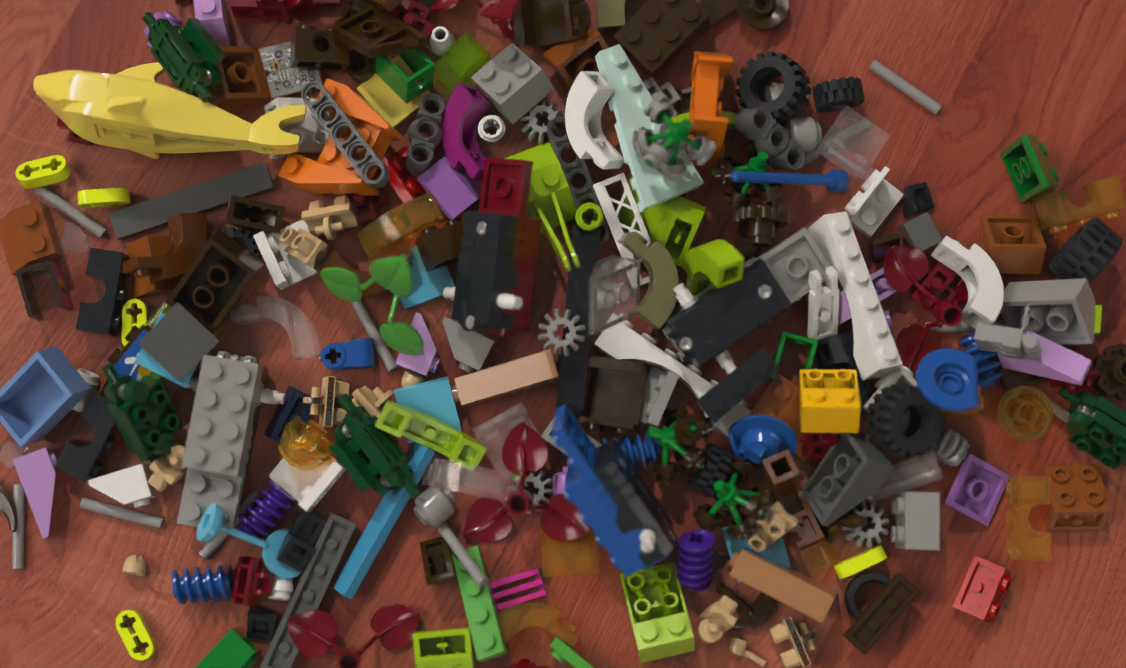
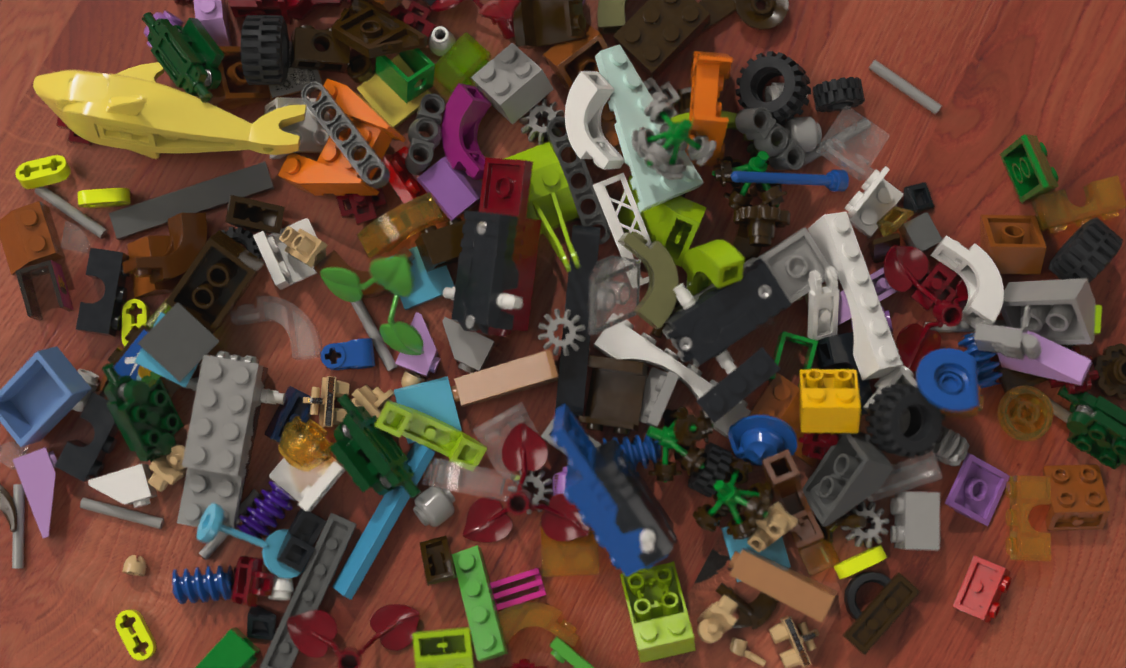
tan hips [301,195,358,241] -> none
light grey bar [436,521,488,587] -> none
white cone [478,115,505,143] -> none
lime cone [575,203,603,231] -> none
dark purple piece [677,529,714,591] -> none
none -> black tyre [241,15,289,85]
none -> clear yellow slope [876,206,914,237]

